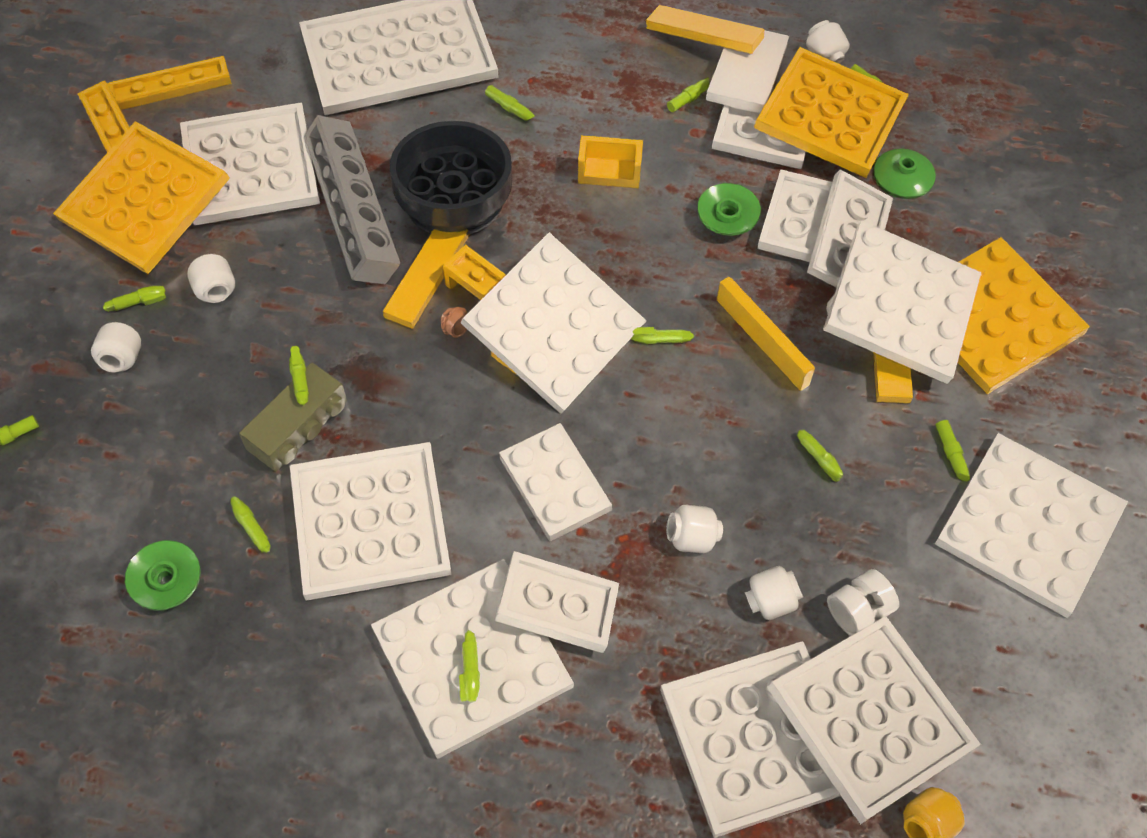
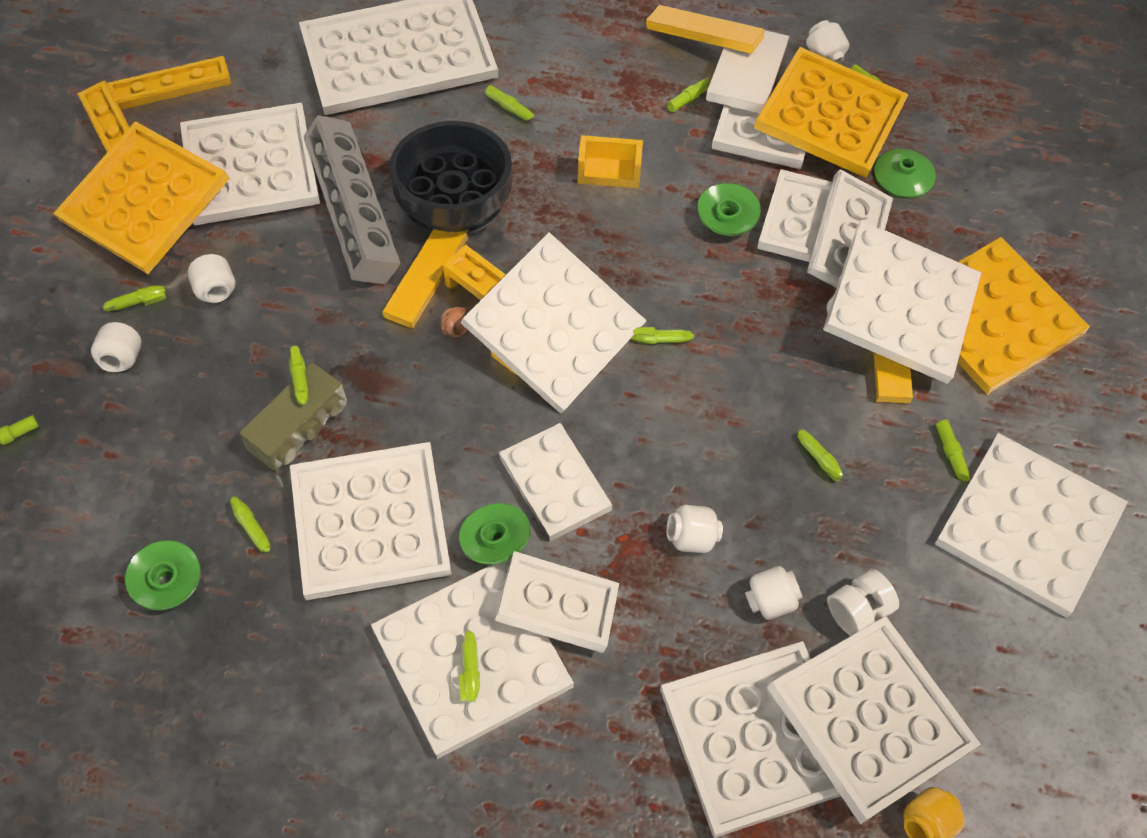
yellow tile [717,277,815,391] -> none
none -> bright green dish [459,503,531,564]

